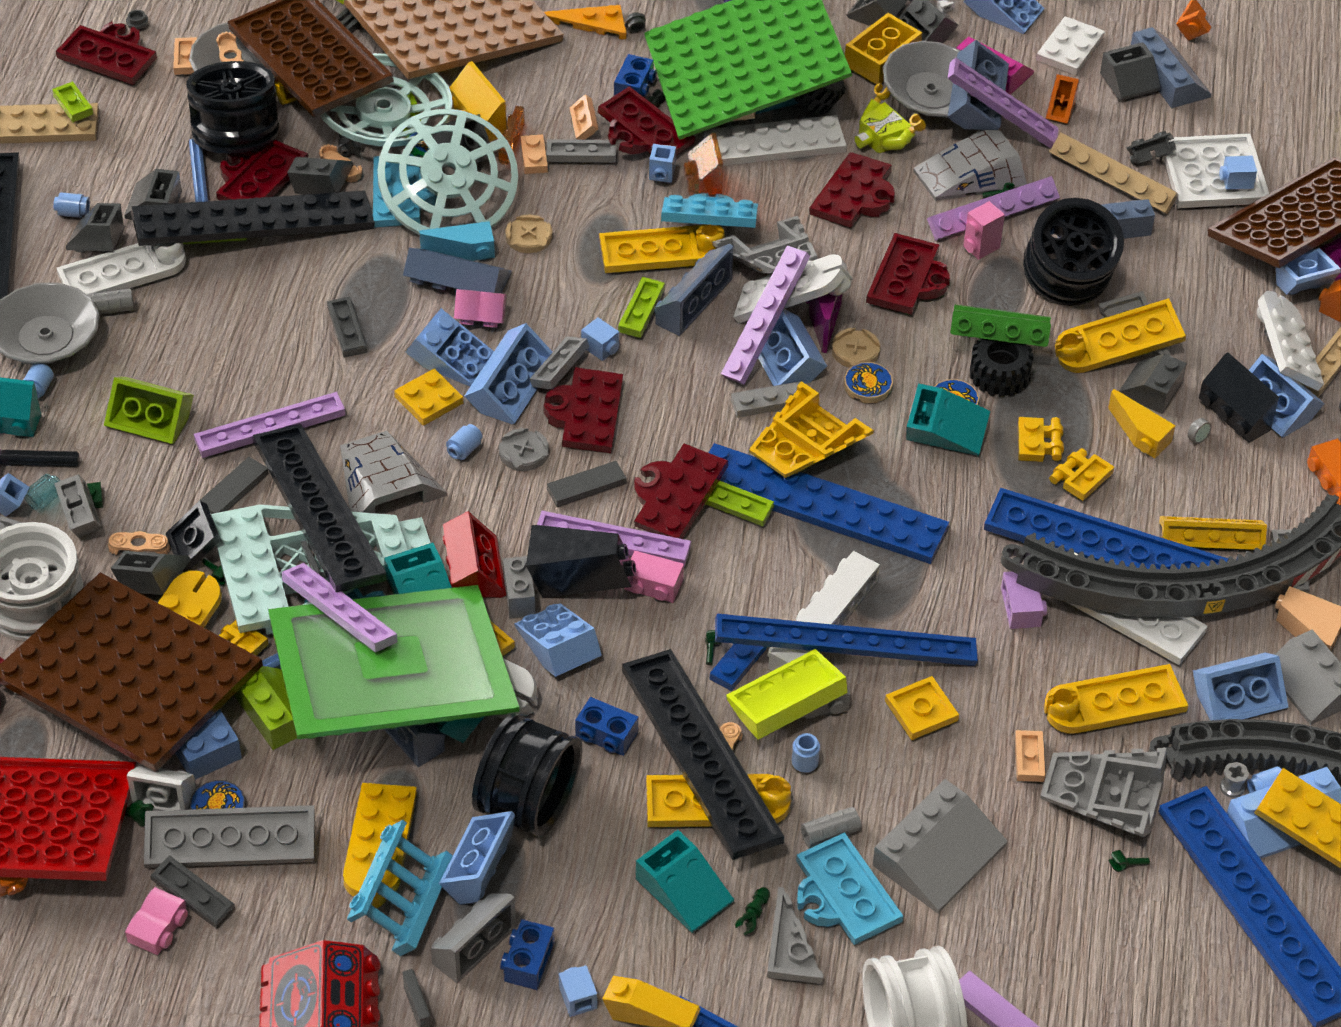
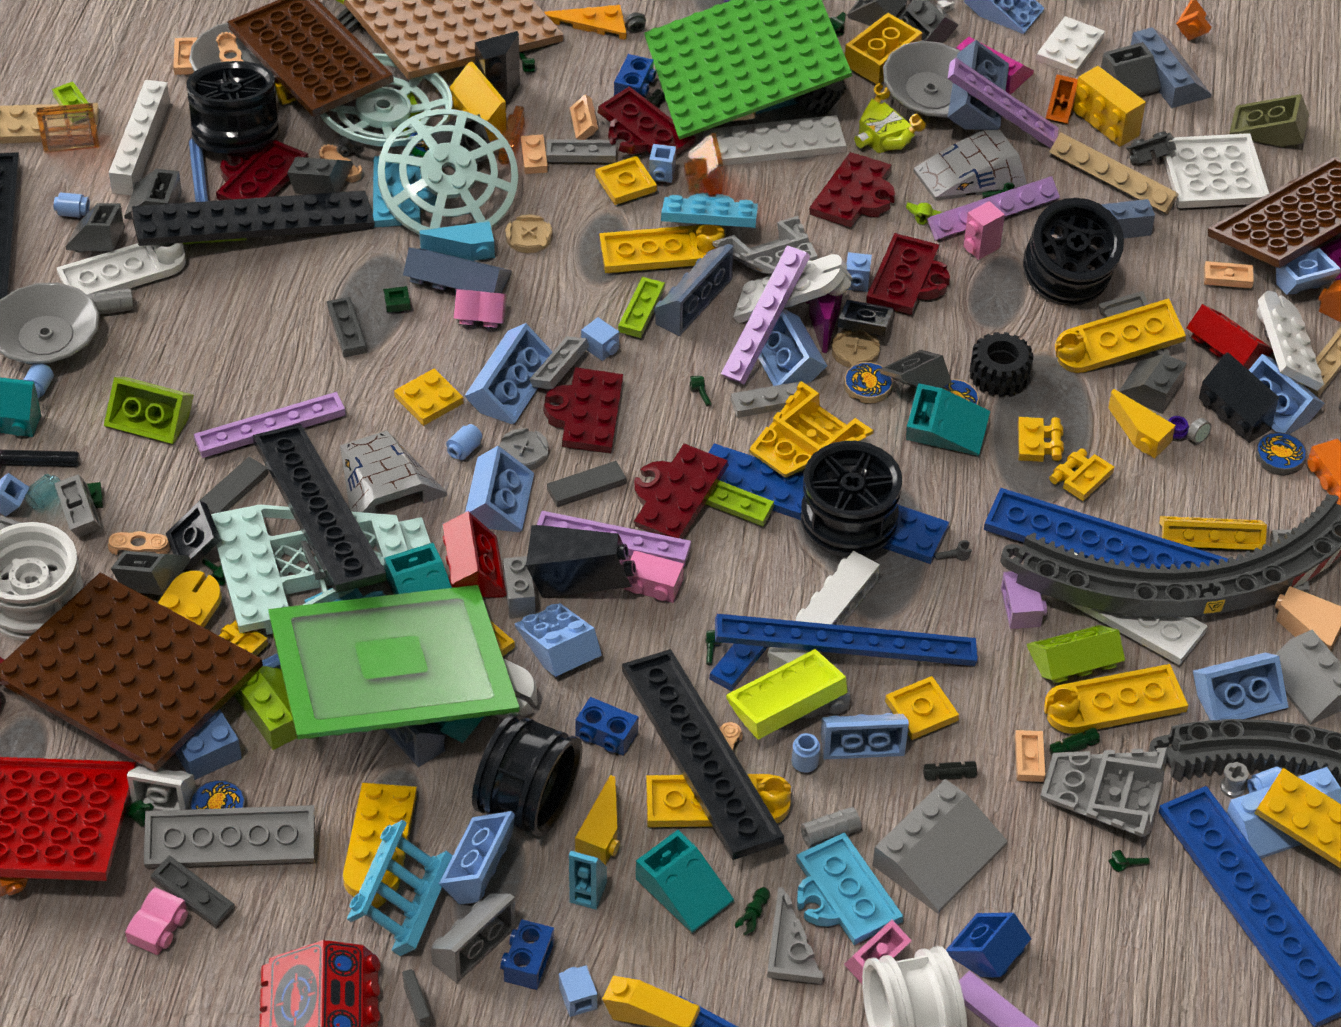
dark red plate [56,21,157,85] -> none
dark grey plate [126,10,149,30] -> none
lavender plate [282,563,397,652] -> none
light blue slope [405,308,494,387] -> none
bright green fence [950,304,1051,347] -> none
light blue brick [1219,156,1257,189] -> none
none -> clear piece [36,103,100,152]
none -> white brick [109,80,170,195]
none -> dark green plate [383,286,411,313]
none -> light blue slope [465,446,534,532]
none -> black slope [475,31,520,105]
none -> dark green hand [519,51,535,72]
none -> medium azure slope [569,851,607,910]
none -> yellow slope [575,775,620,865]
none -> yellow plate [595,156,657,205]
none -> dark green hand [690,375,712,407]
none -> black wheel [801,441,902,557]
none -> light blue slope [820,713,909,760]
none -> dark green piece [830,12,846,37]
none -> black plate [837,300,894,336]
none -> bright pink brick [844,920,912,985]
none -> light blue brick [846,252,872,292]
none -> dark grey slope [879,350,952,389]
none -> lime piece [906,202,943,225]
none -> pearl dark grey axle [923,761,977,780]
none -> dark grey hand [935,540,972,561]
none -> blue slope [946,913,1032,978]
none -> lime slope [1027,625,1125,683]
none -> dark green axle [1049,728,1100,755]
none -> yellow brick [1073,66,1146,147]
none -> dark purple plate [1168,416,1189,439]
none -> red slope [1186,304,1273,370]
none -> light nougat plate [1204,261,1254,289]
none -> olive slope [1229,94,1309,147]
none -> tile [1255,432,1307,475]

